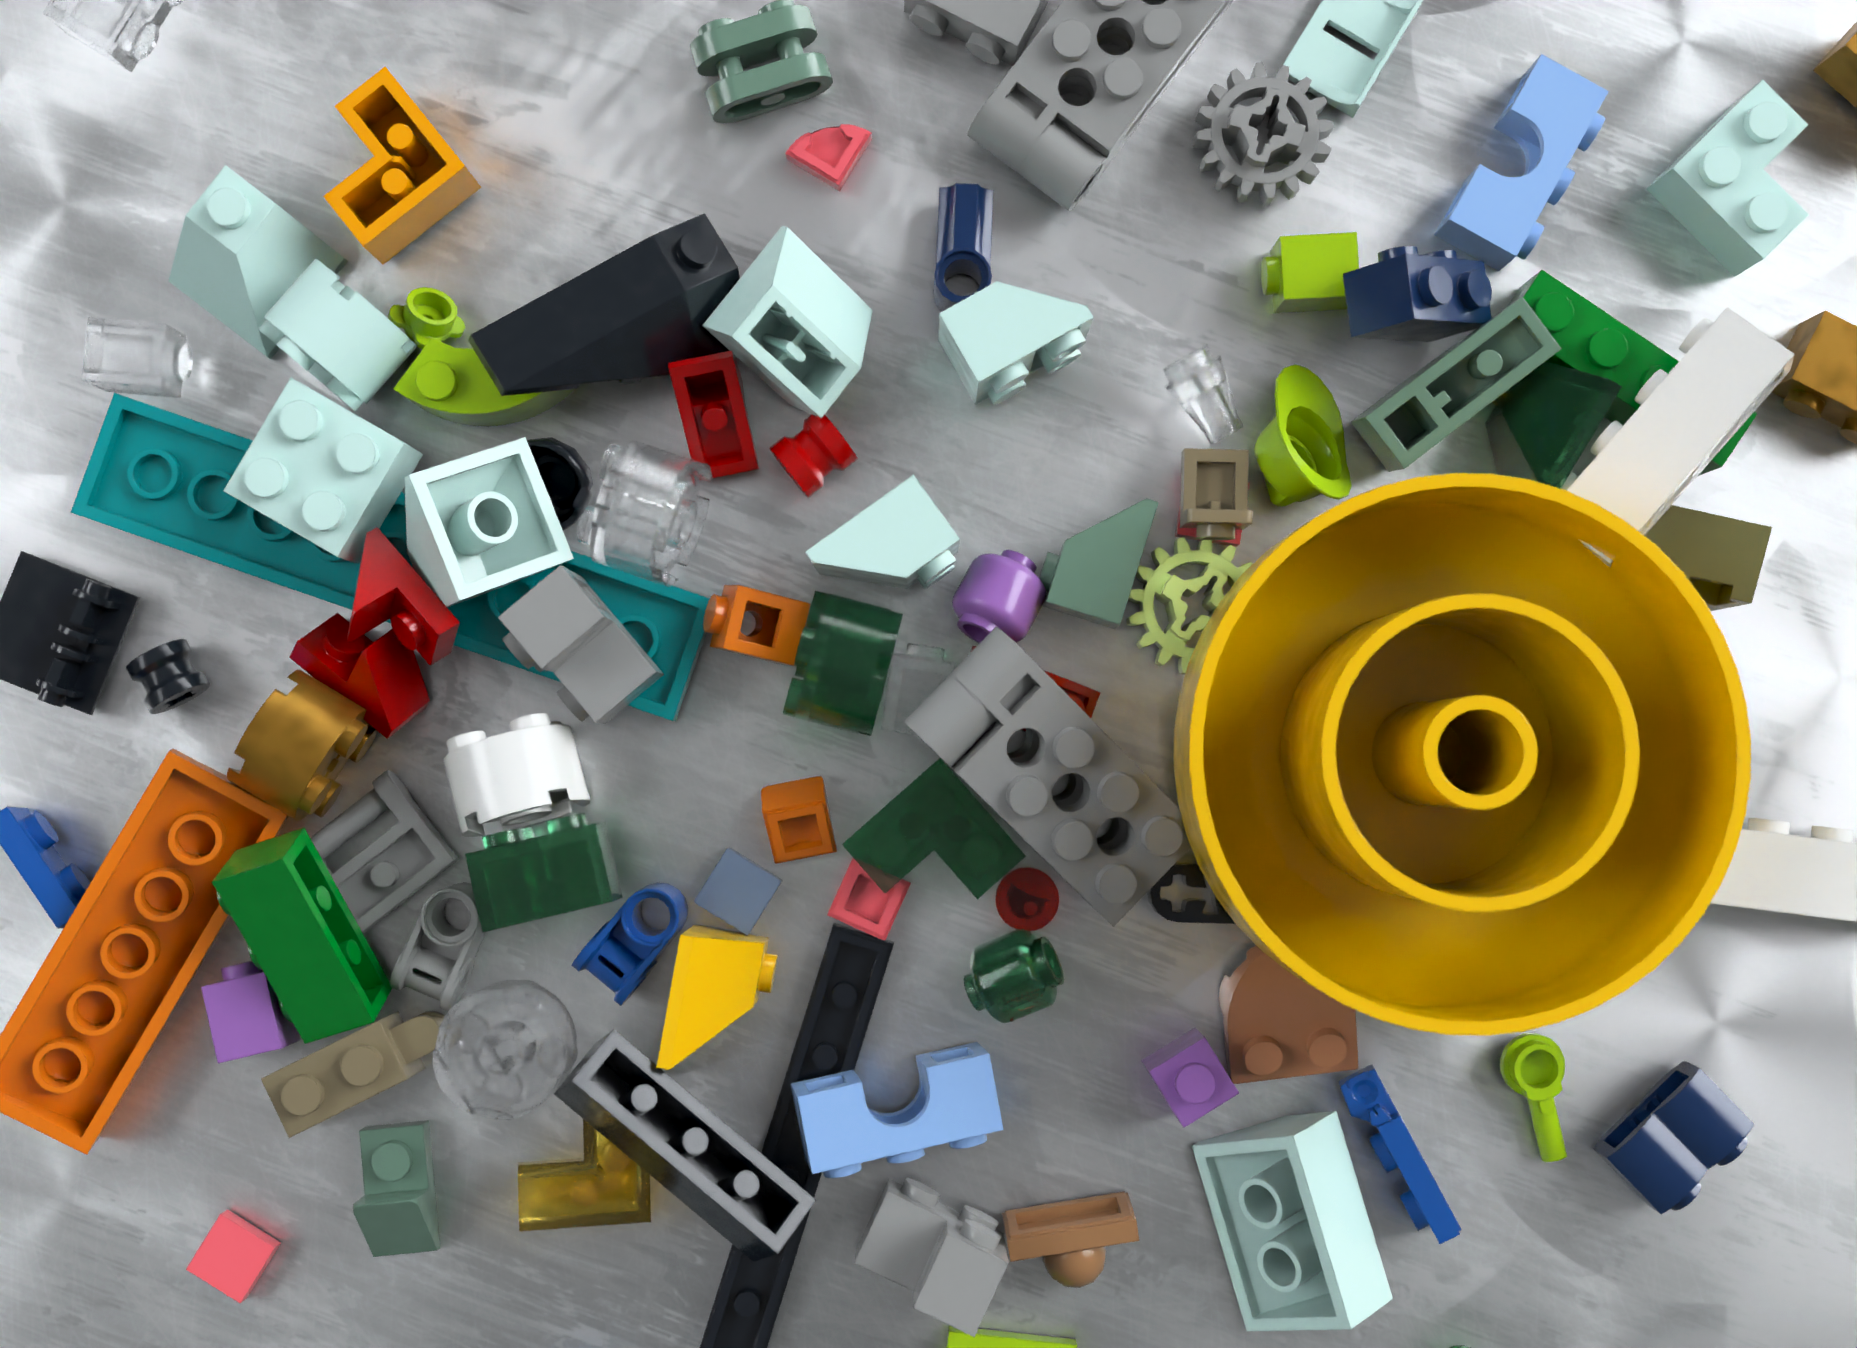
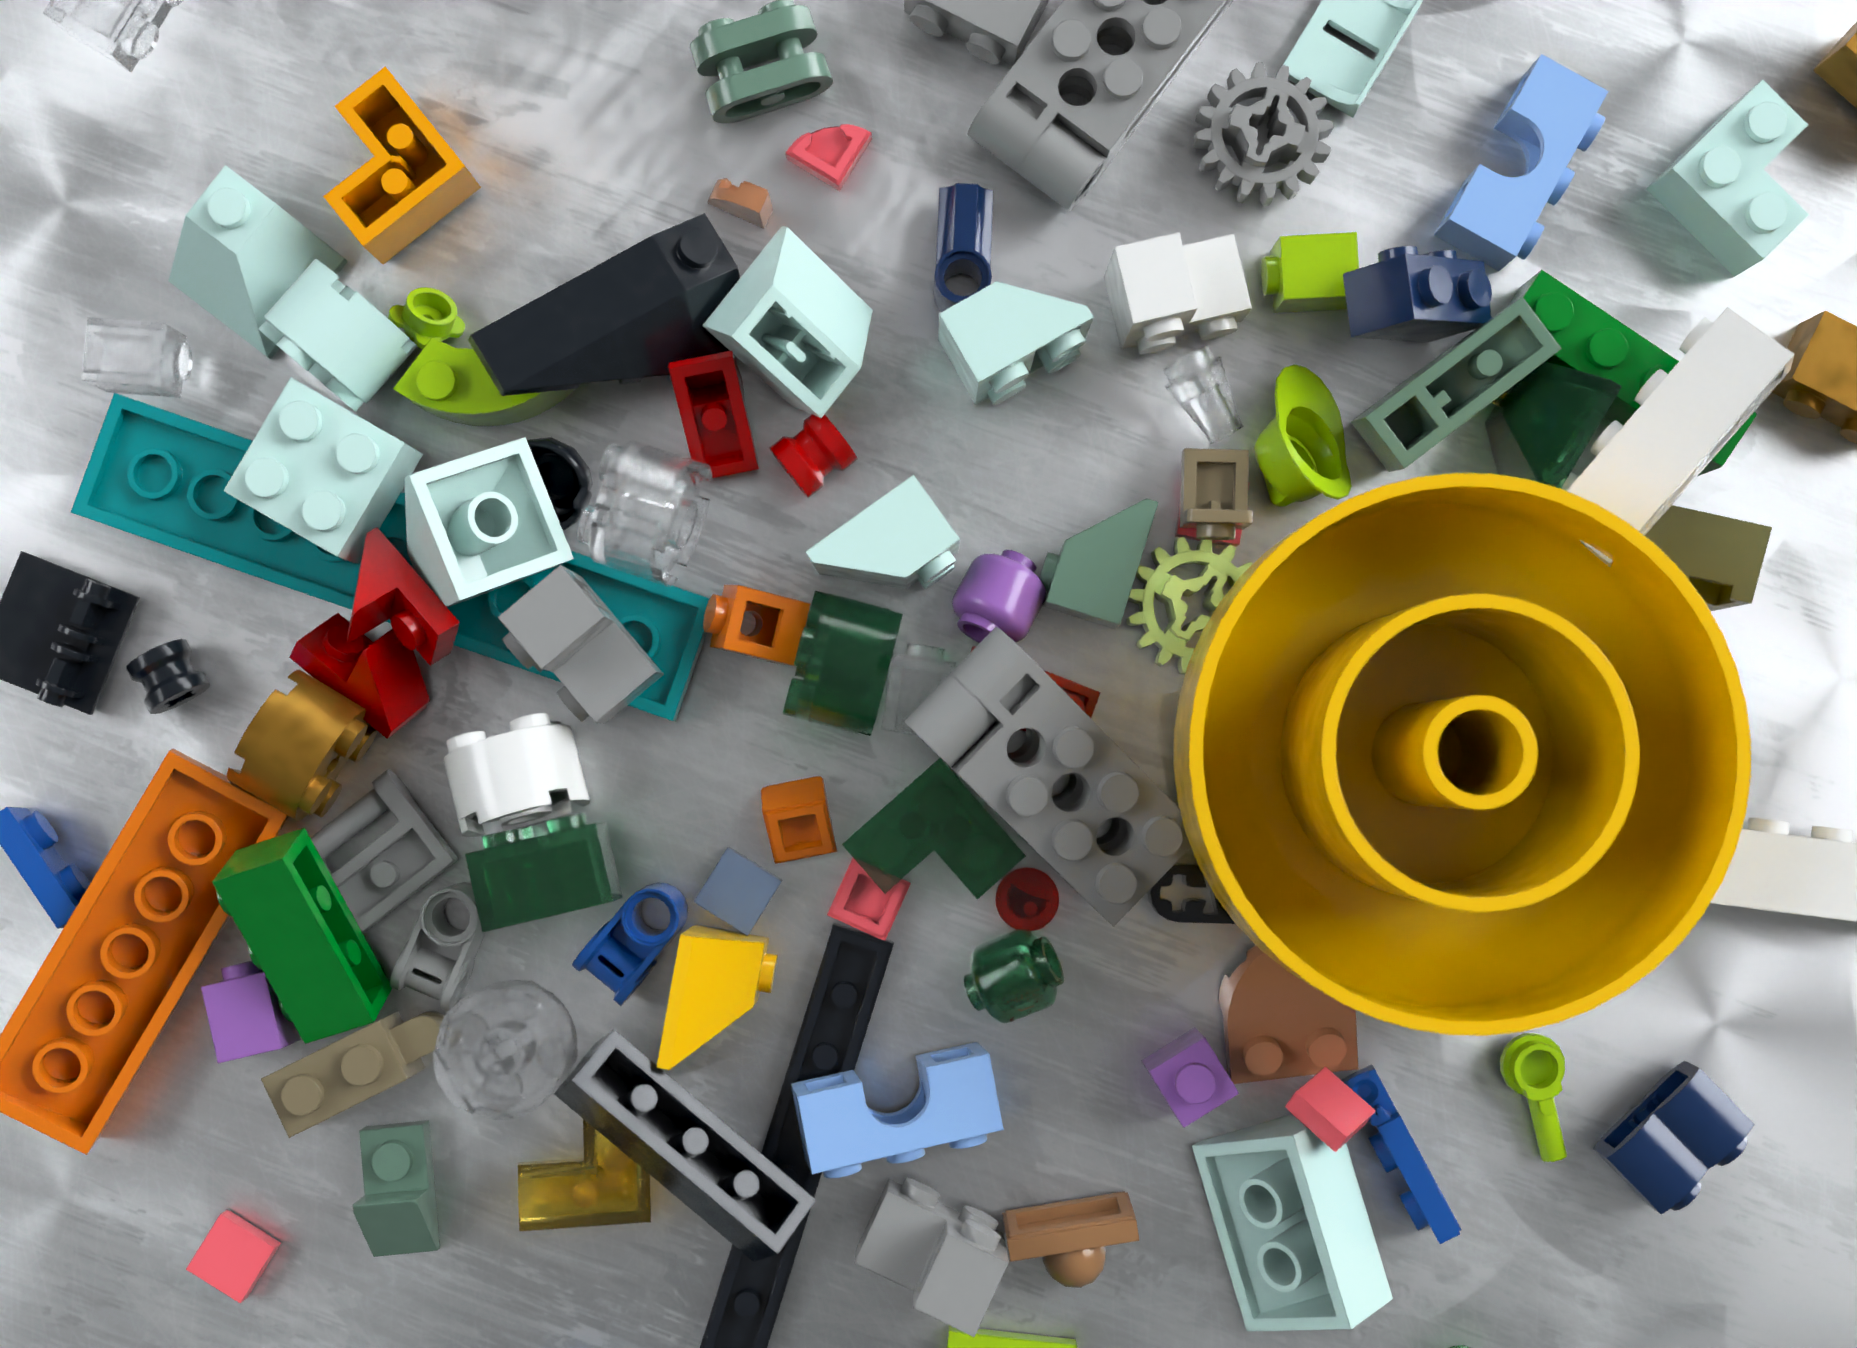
none -> nougat tile [707,178,773,229]
none -> white brick [1104,232,1252,354]
none -> coral tile [1285,1067,1376,1152]

